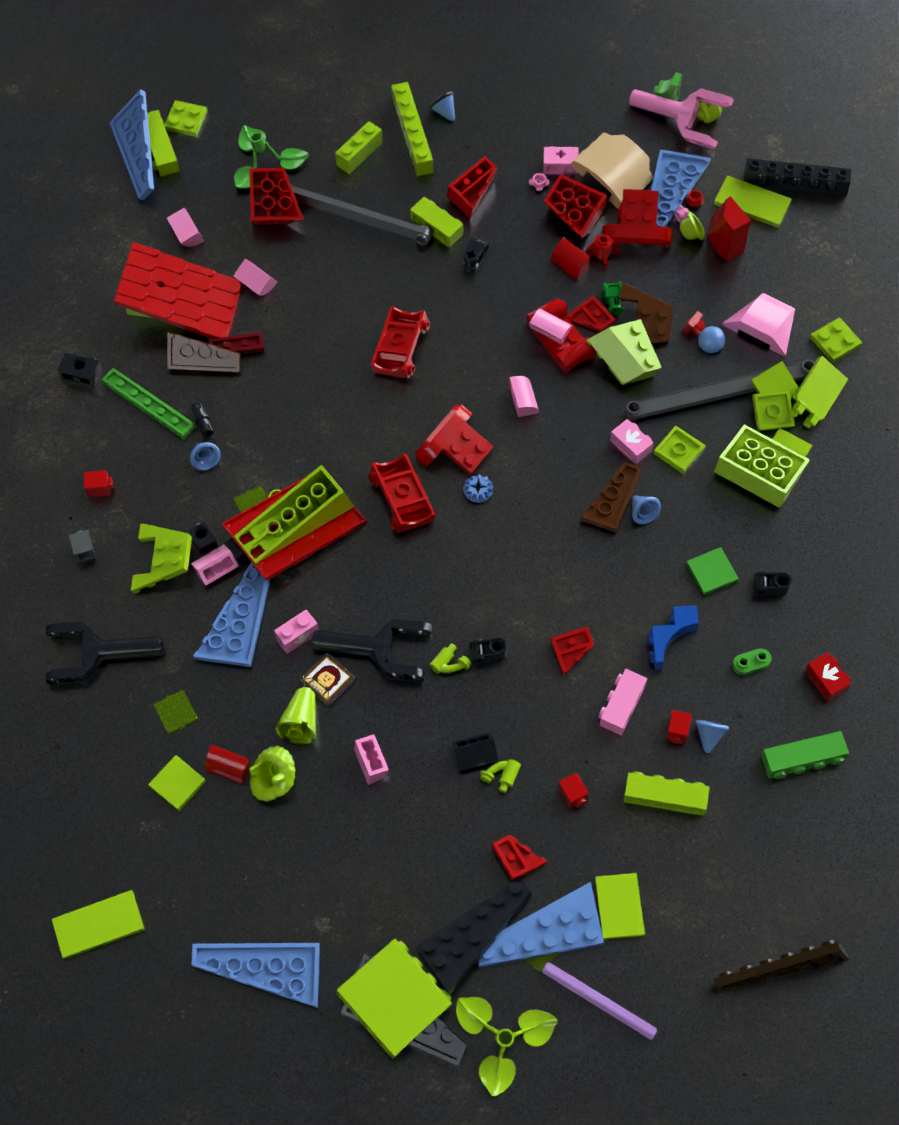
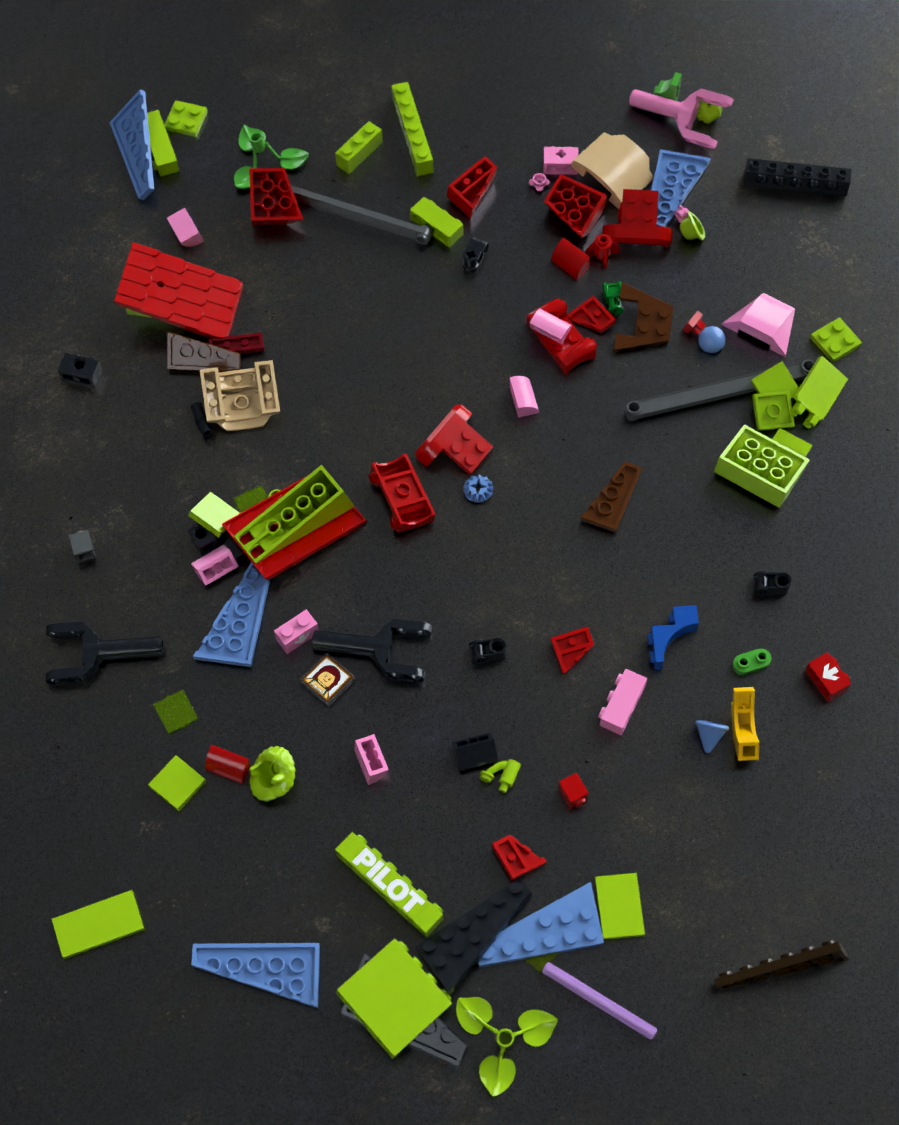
red brick [84,470,113,497] -> none
bright green tile [101,368,196,439] -> none
lime wing [131,524,192,594] -> none
medium blue hat [190,442,221,471] -> none
bright pink brick [233,259,277,296] -> none
lime cone [276,687,316,744] -> none
red piece [371,306,430,378] -> none
medium blue hat [429,91,455,121] -> none
lime plant [429,643,471,674] -> none
lime wedge [586,319,662,385] -> none
bright pink brick [610,419,653,465] -> none
lime brick [623,772,710,816] -> none
medium blue hat [632,495,661,525] -> none
lime tile [653,425,706,474] -> none
red brick [666,710,692,744] -> none
red plate [686,190,704,207] -> none
bright green tile [686,547,739,595] -> none
red wedge [707,196,751,261] -> none
lime tile [714,175,792,228] -> none
bright green brick [761,731,849,779] -> none
none -> tile [188,492,240,538]
none -> tan slope [200,360,280,431]
none -> lime brick [335,832,443,938]
none -> yellow arch [731,687,759,761]

